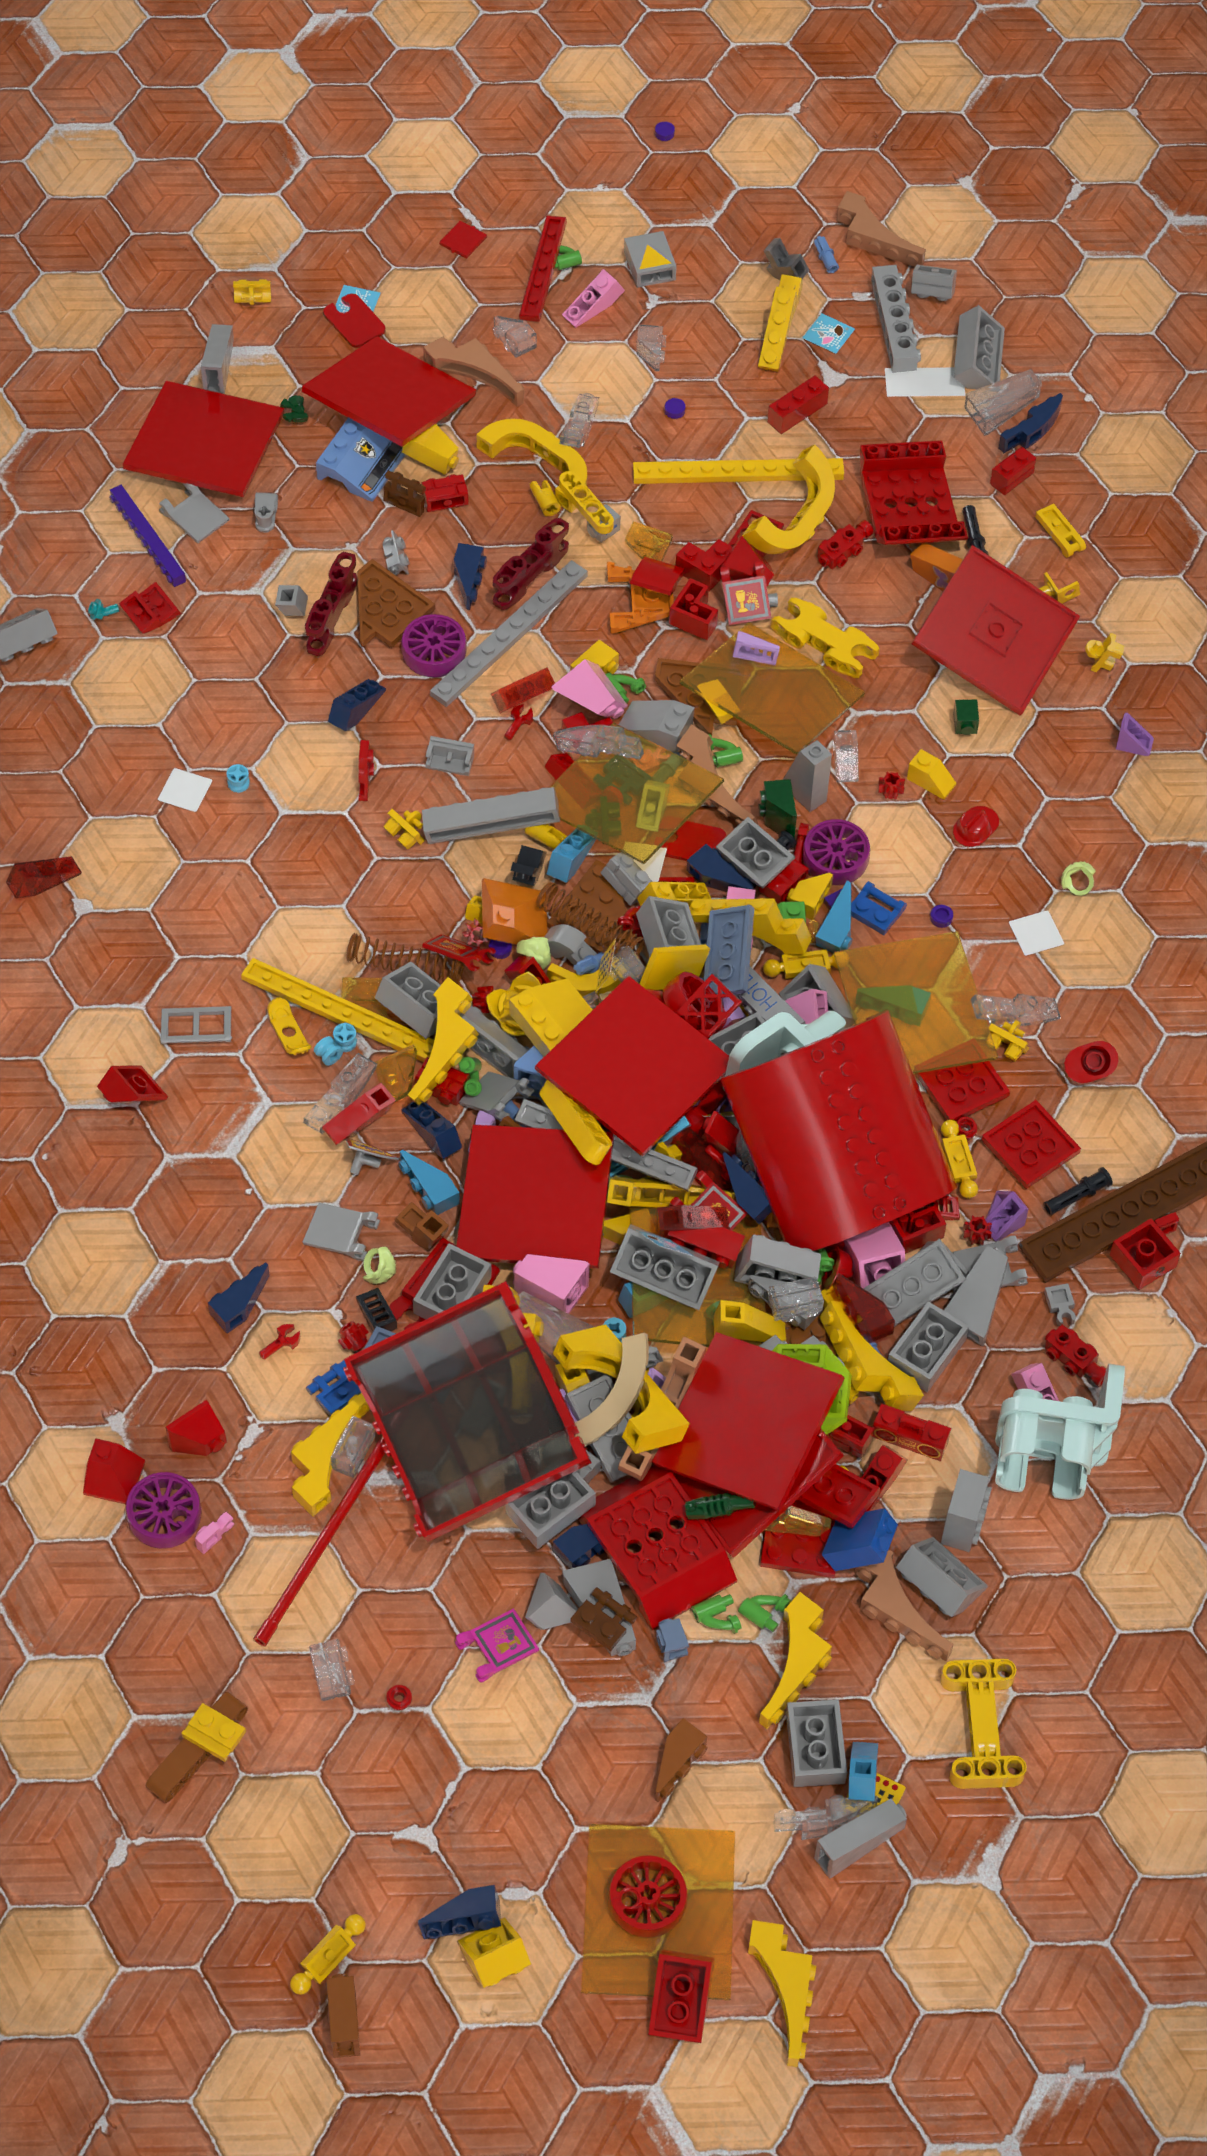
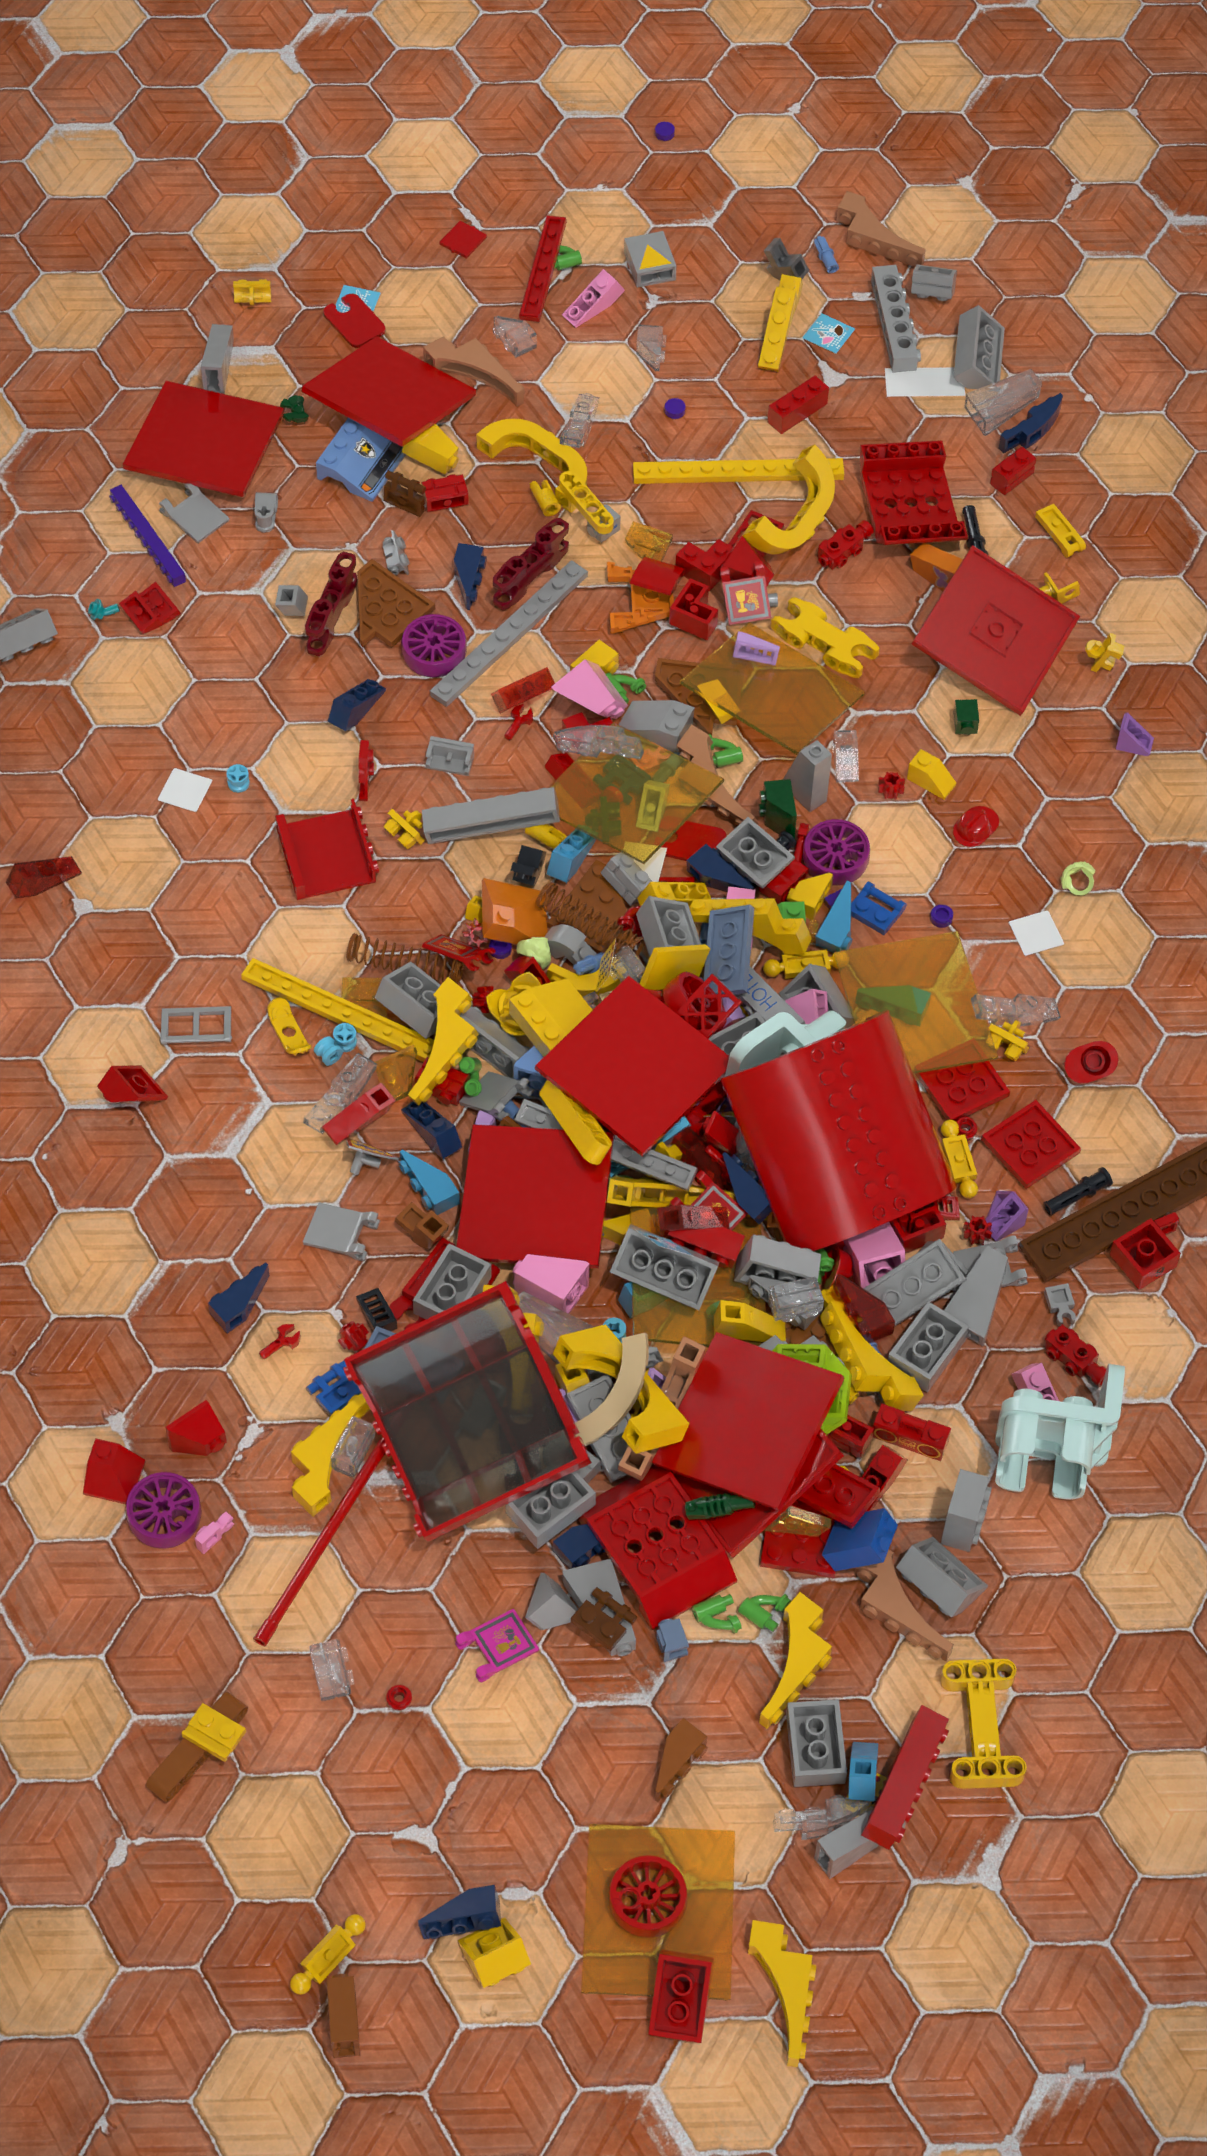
yellowish green piece [363,1247,396,1284] -> none
none -> red panel [275,798,379,900]
none -> red brick [861,1705,949,1850]

